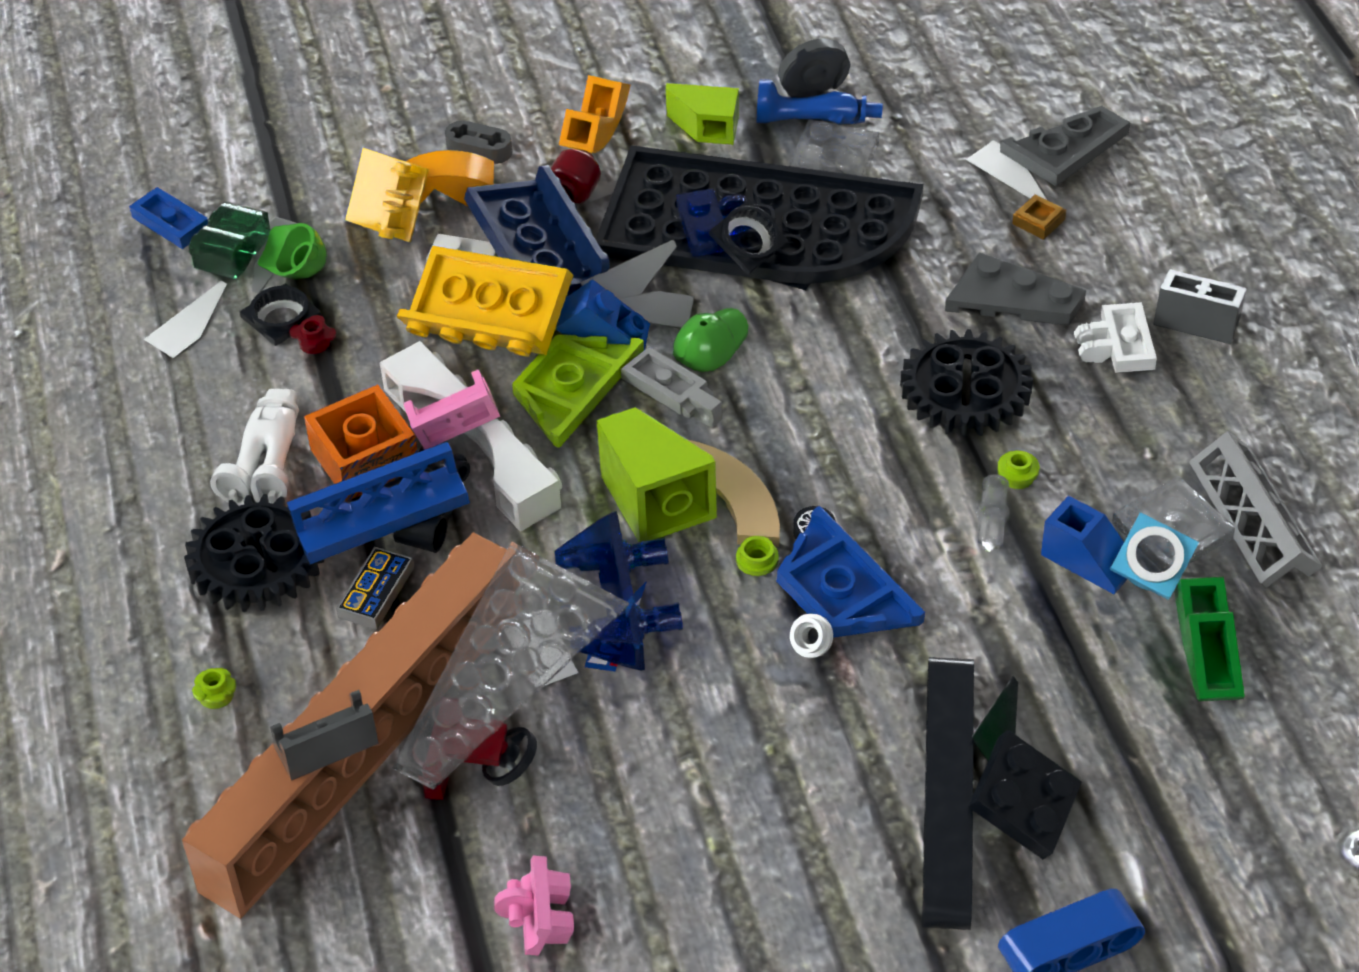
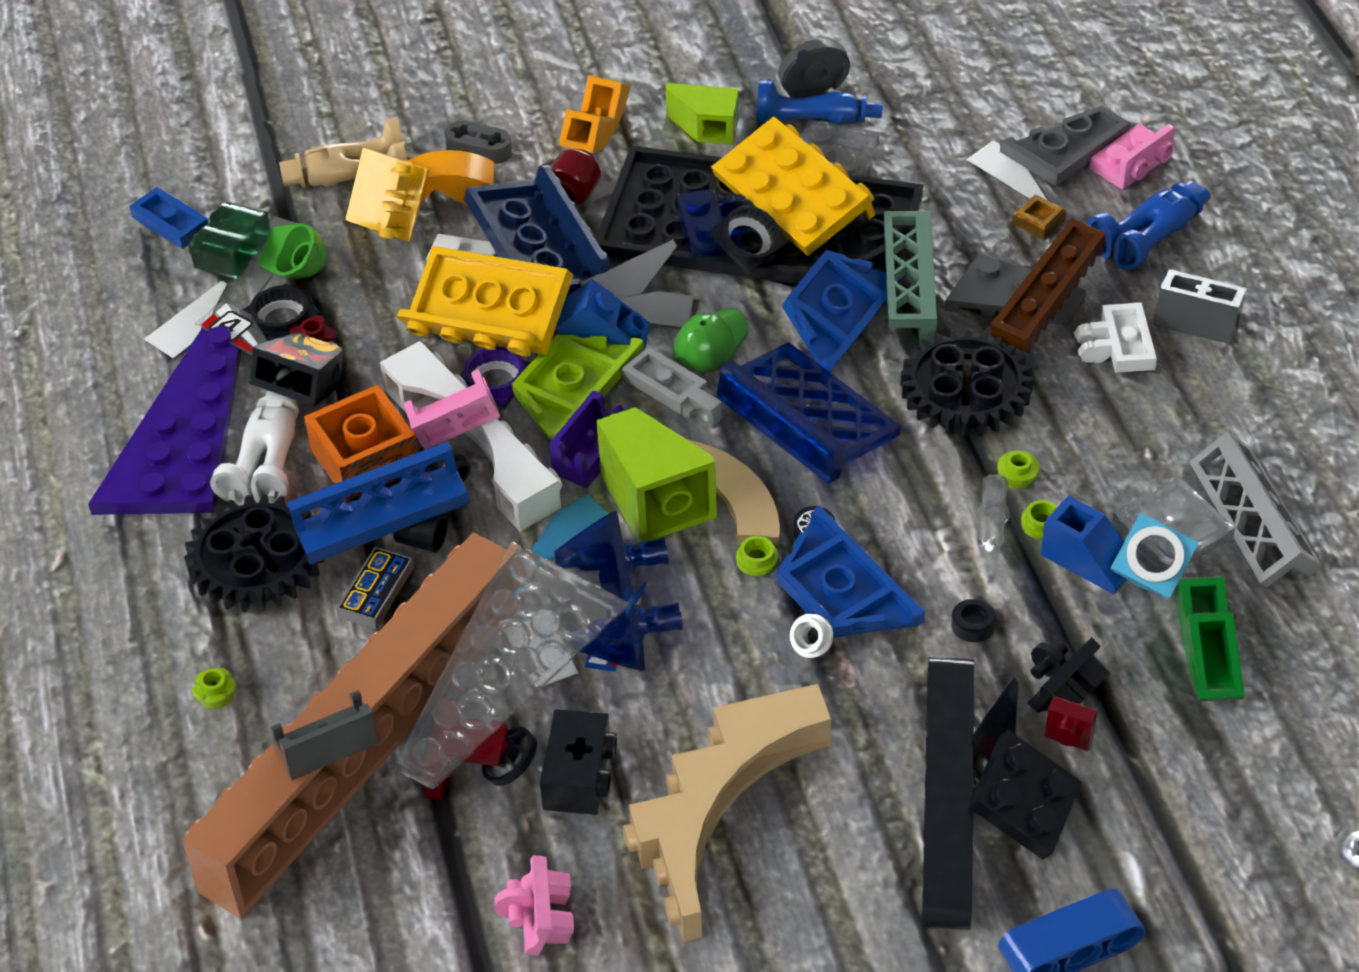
none -> dark purple wing [88,326,244,515]
none -> sticker [195,300,268,355]
none -> black torso [249,333,344,407]
none -> tan piece [279,116,407,188]
none -> dark purple piece [460,347,530,408]
none -> dark azure sticker [517,493,615,576]
none -> black brick [540,709,617,815]
none -> dark purple hinge [549,391,624,488]
none -> tan arch [623,684,831,942]
none -> yellow bracket [711,116,875,256]
none -> clear blue fence [716,342,901,484]
none -> blue wing [782,250,906,376]
none -> sand green fence [884,211,937,348]
none -> black tile [951,599,996,642]
none -> reddish brown gear [991,218,1106,353]
none -> lime plate [1021,500,1058,540]
none -> black hips [1027,637,1110,712]
none -> dark red plate [1045,696,1098,751]
none -> blue piece [1087,181,1211,270]
none -> bright pink bracket [1089,123,1175,190]

